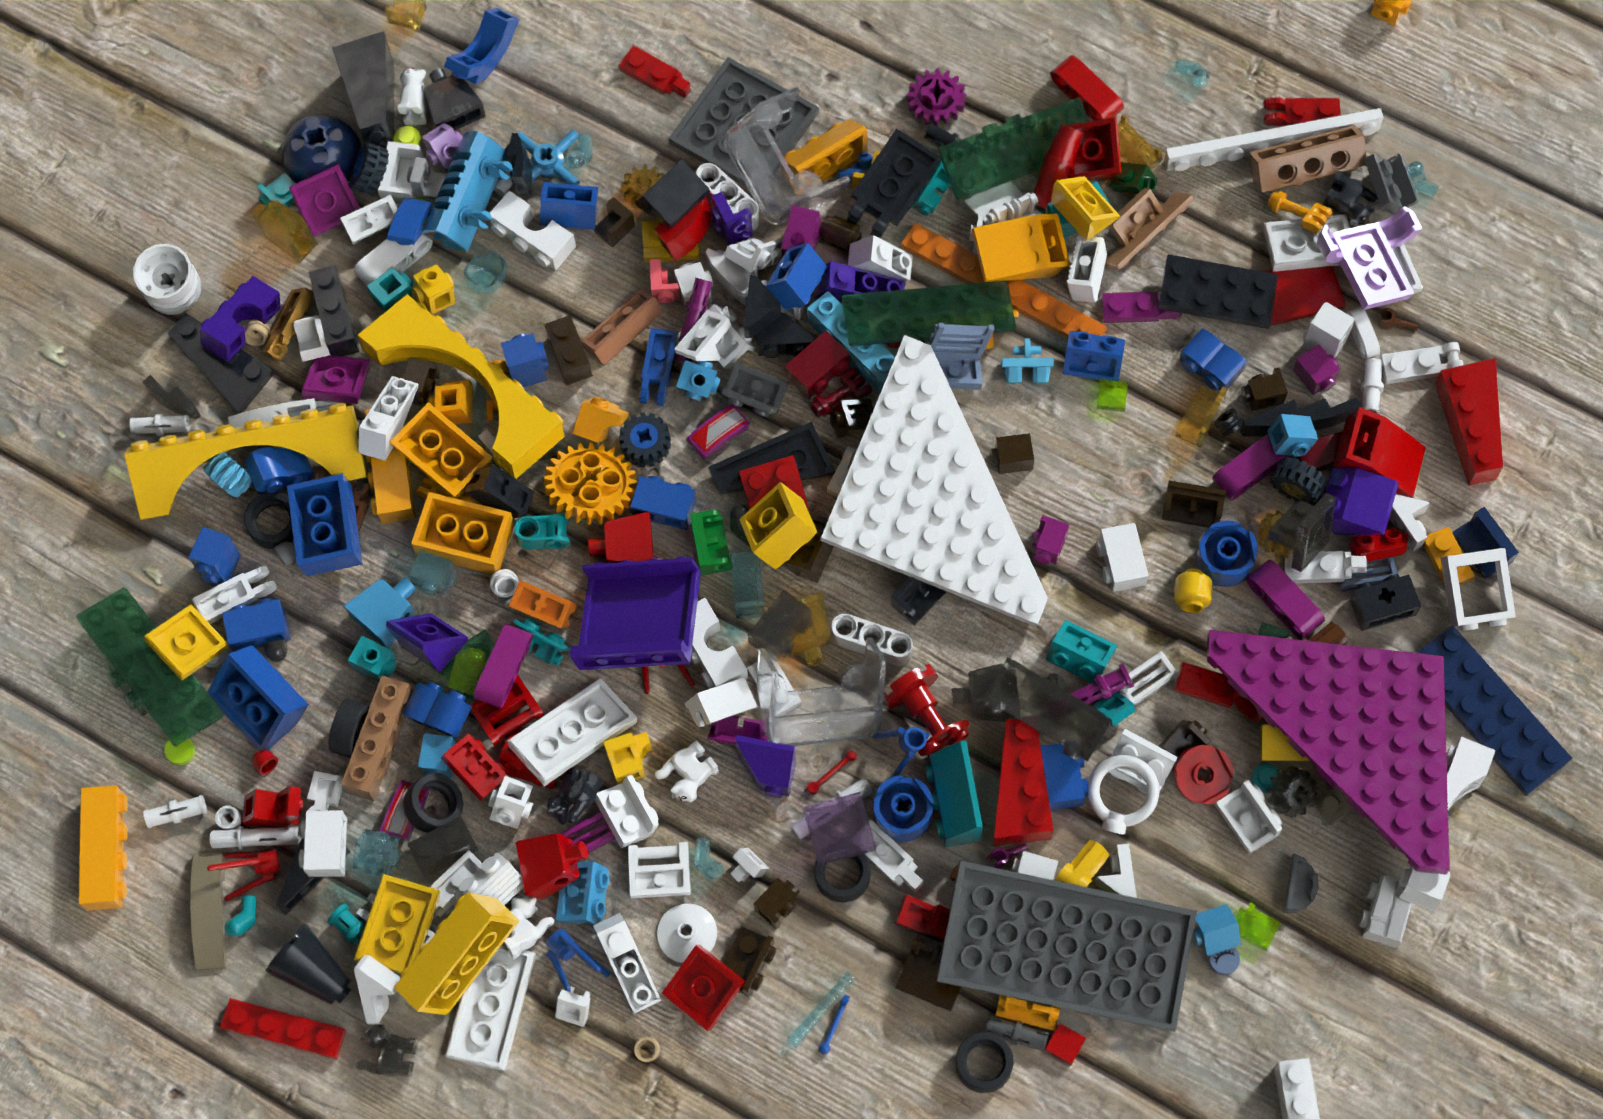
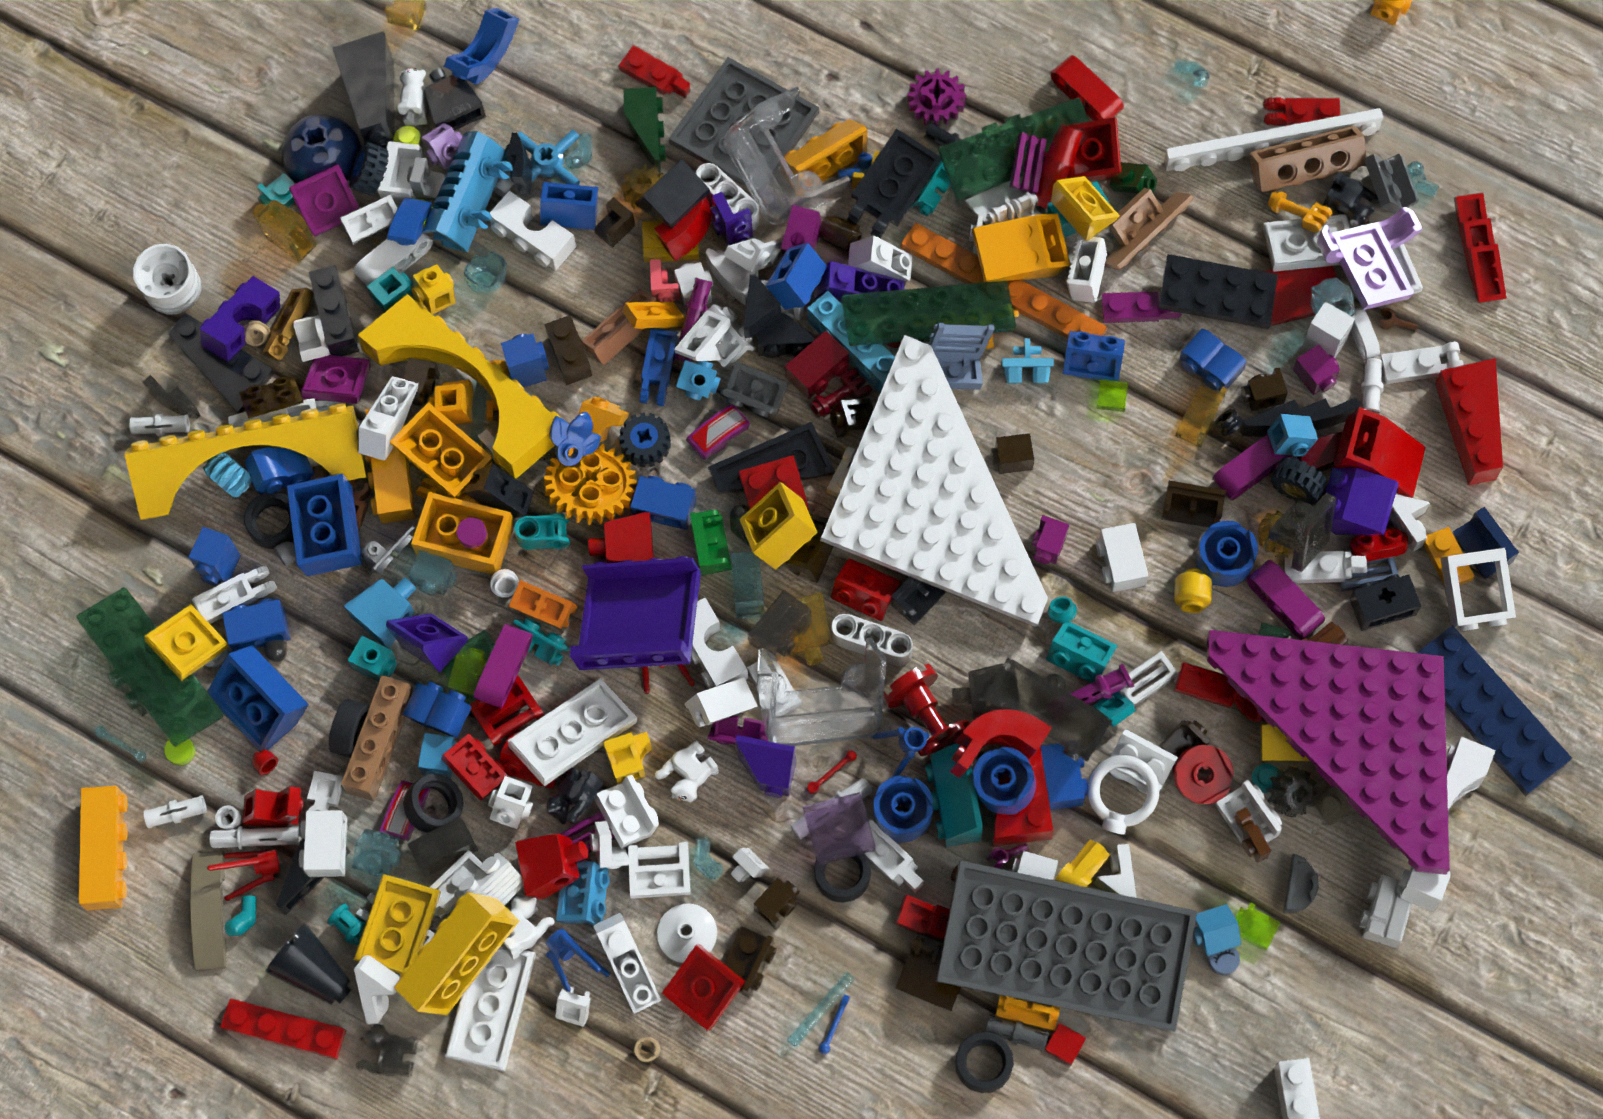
clear yellow hinge [1117,114,1163,170] -> none
none -> clear light blue hinge [95,726,146,762]
none -> dark brown hinge [239,377,304,419]
none -> light grey hinge [361,526,414,576]
none -> magenta tile [457,518,487,548]
none -> blue plate [550,411,601,466]
none -> white bracket [590,821,629,869]
none -> light orange plate [622,302,685,329]
none -> dark green slope [623,87,666,173]
none -> red bracket [831,558,901,621]
none -> red arch [949,709,1052,778]
none -> blue brick [973,747,1036,815]
none -> magenta tile [1009,132,1047,194]
none -> teal plate [1048,597,1077,623]
none -> reddish brown plate [1234,807,1271,863]
none -> clear light blue brick [1310,278,1356,316]
none -> red slope [1453,192,1507,303]

